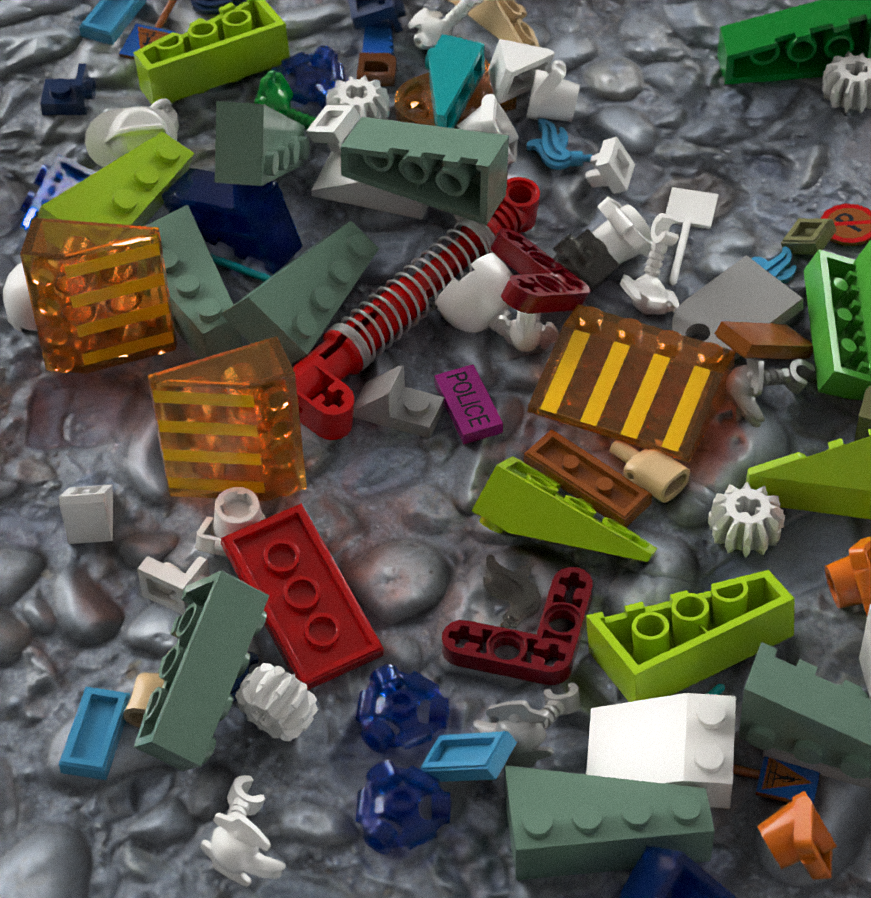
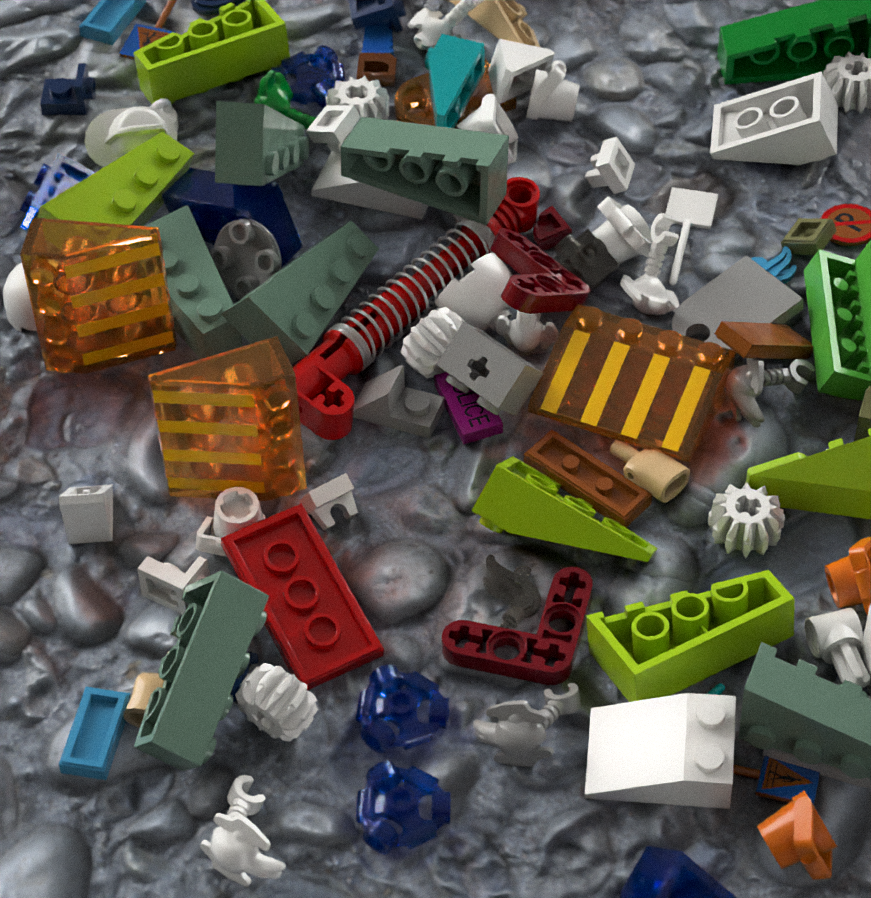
dark azure tile [419,731,517,782] -> none
sand green wedge [504,765,715,880] -> none
dark azure piece [527,118,593,170] -> none
none -> light grey dish [209,219,281,300]
none -> white tile [299,473,358,531]
none -> white gear [401,307,466,379]
none -> light grey brick [436,322,543,416]
none -> dark red tile [532,206,572,251]
none -> white slope [710,71,838,165]
none -> white axle [804,608,871,688]

